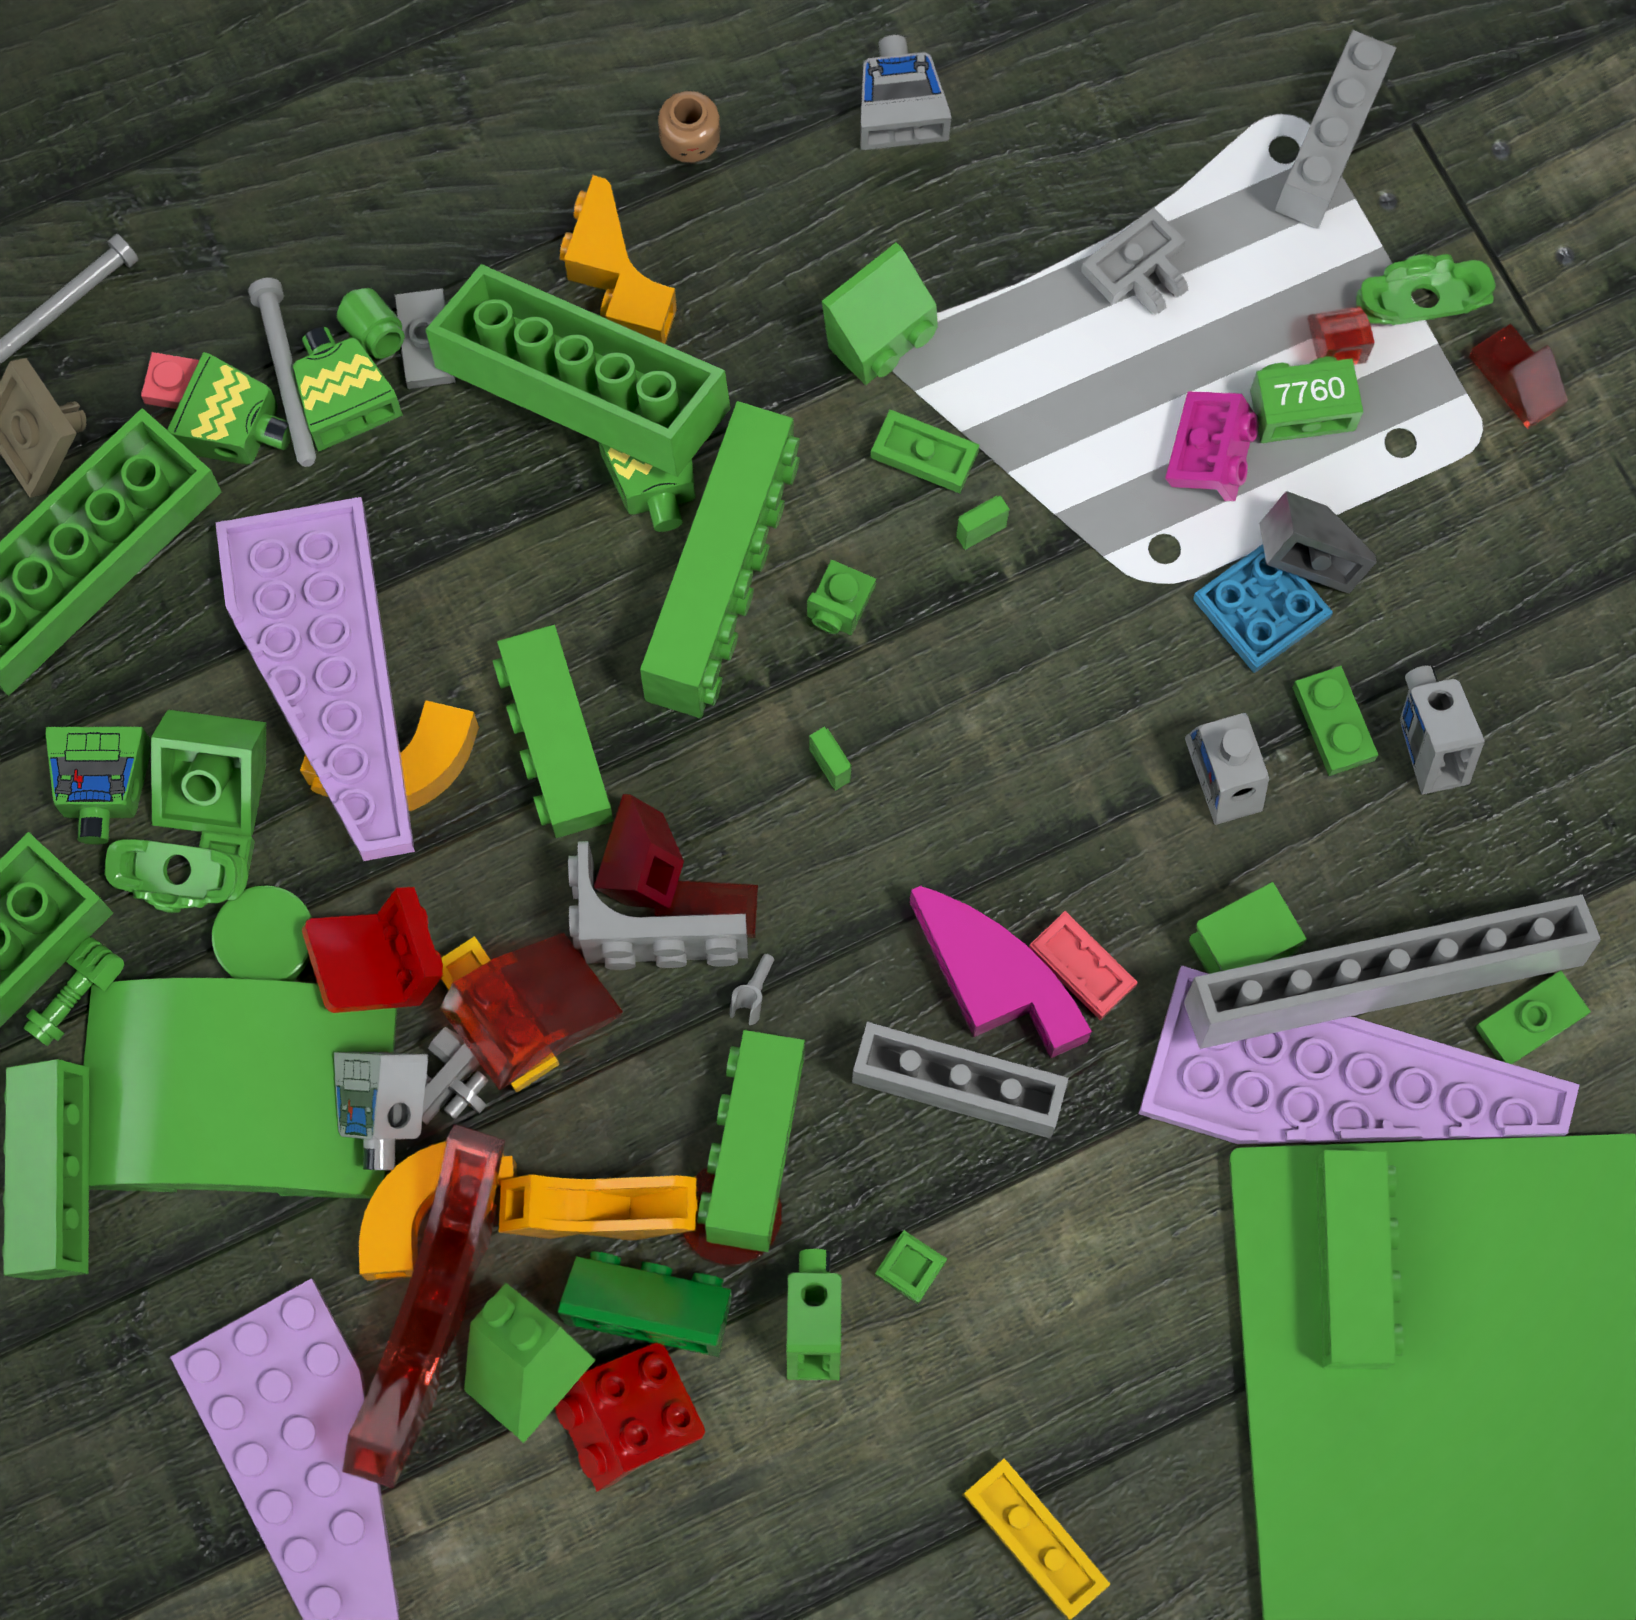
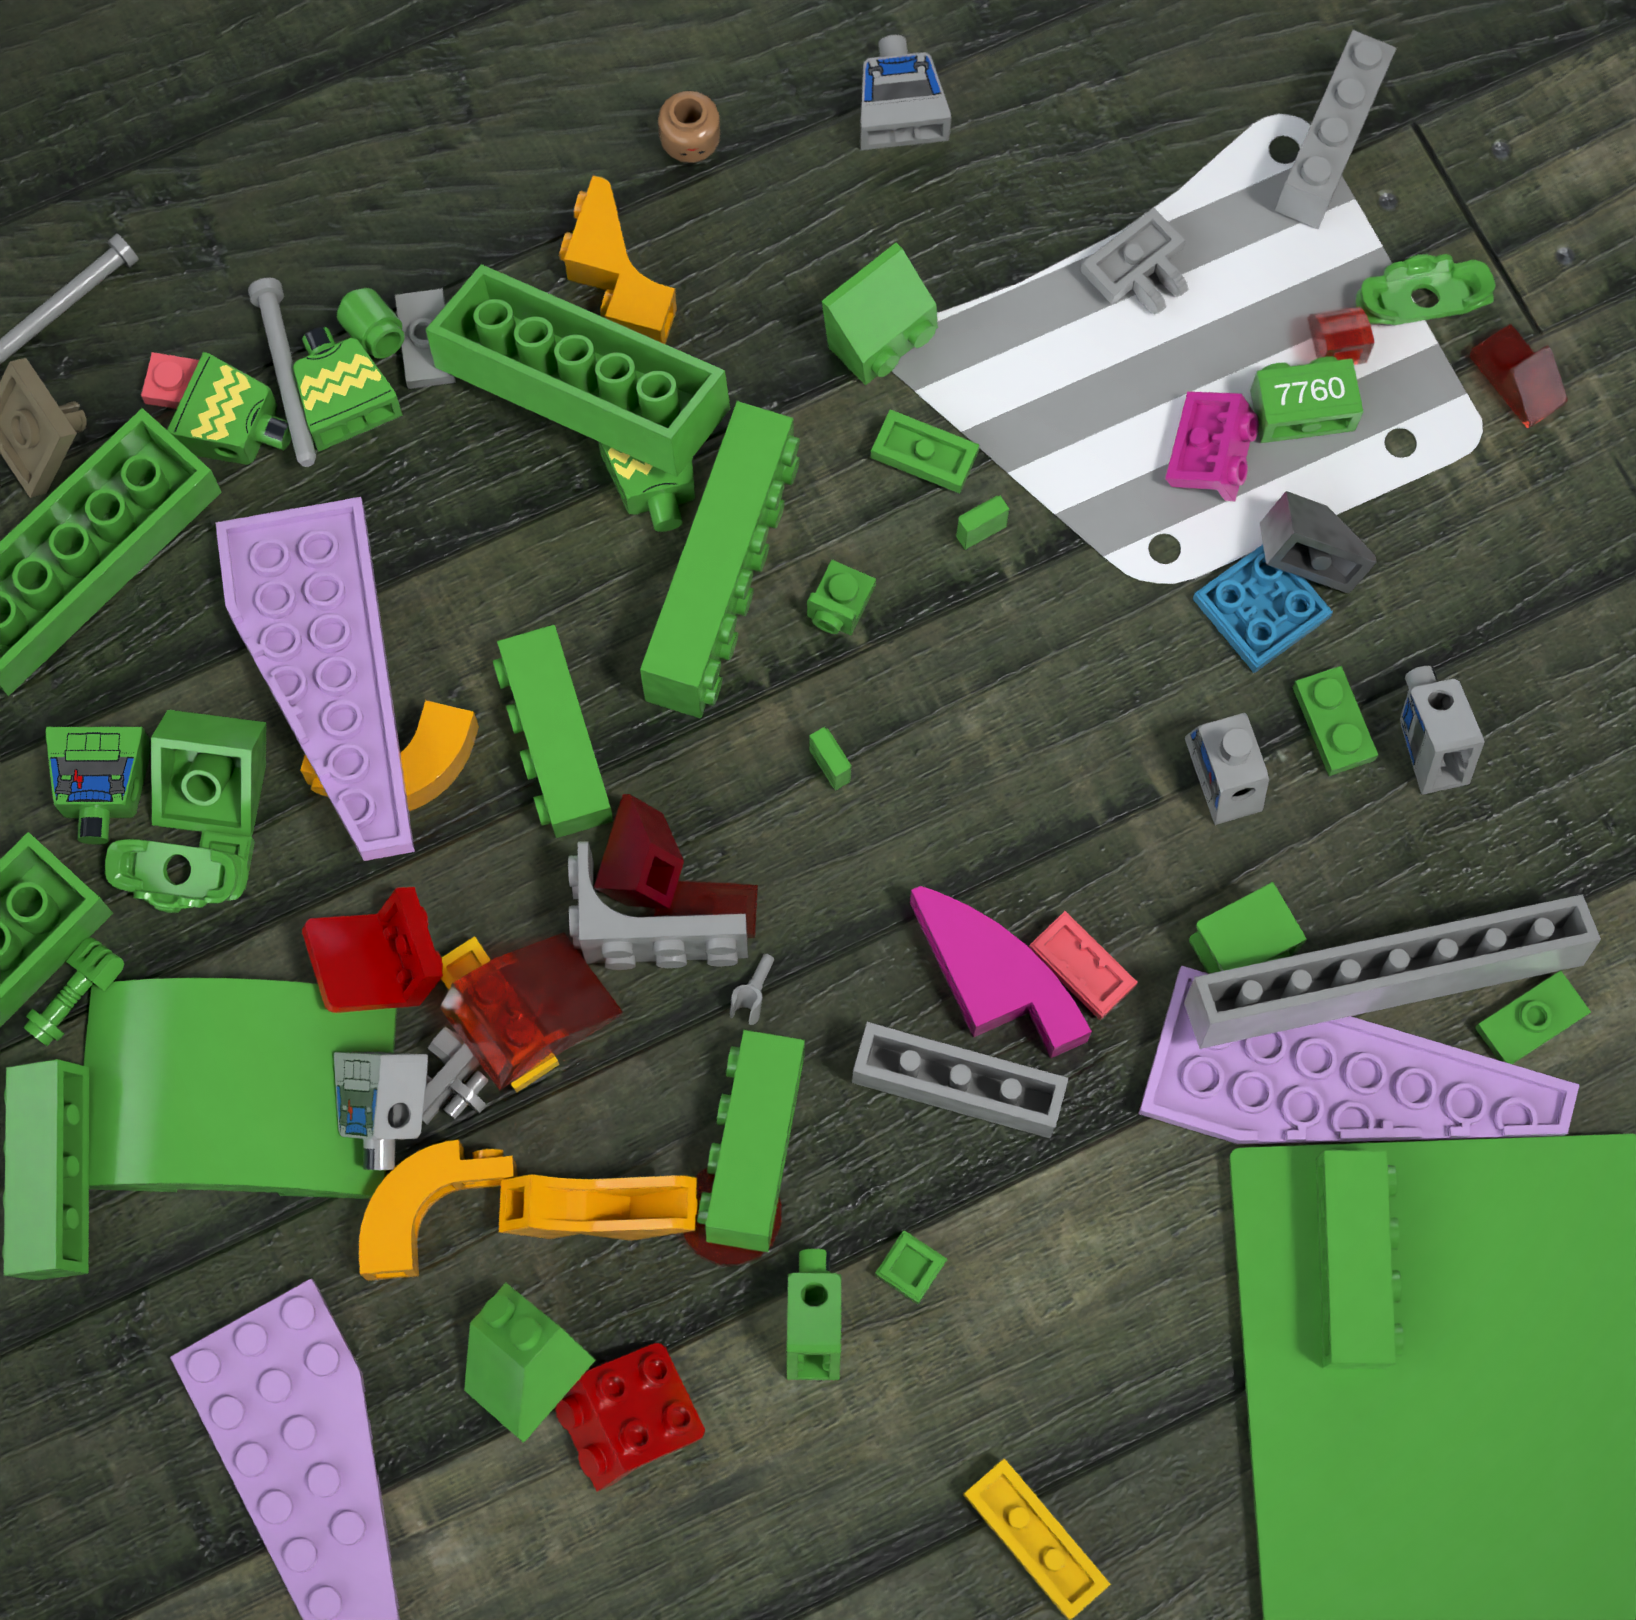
bright green tile [212,886,313,982] -> none
clear red arch [342,1124,505,1488] -> none
green slope [558,1251,732,1357] -> none

